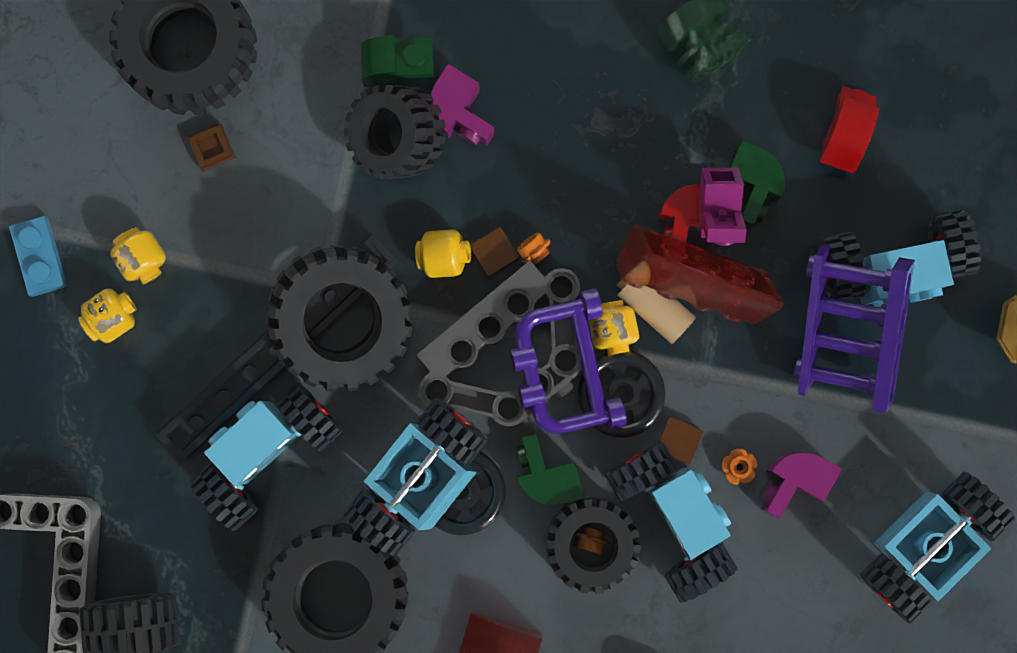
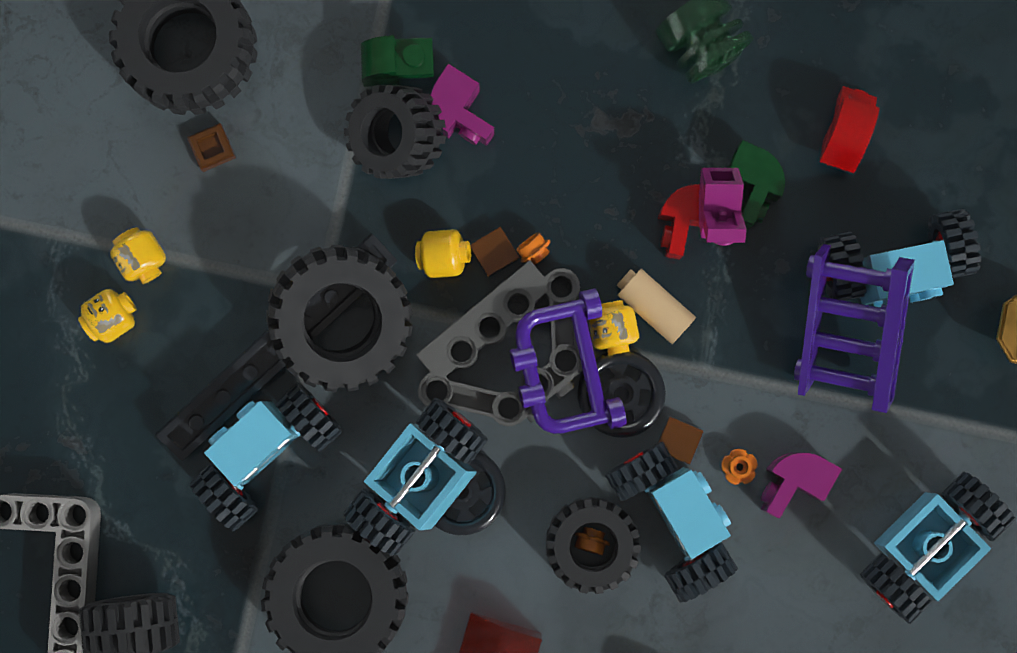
dark azure plate [9,216,68,297] -> none
dark green brick [517,434,584,506] -> none
clear red slope [616,224,784,324] -> none

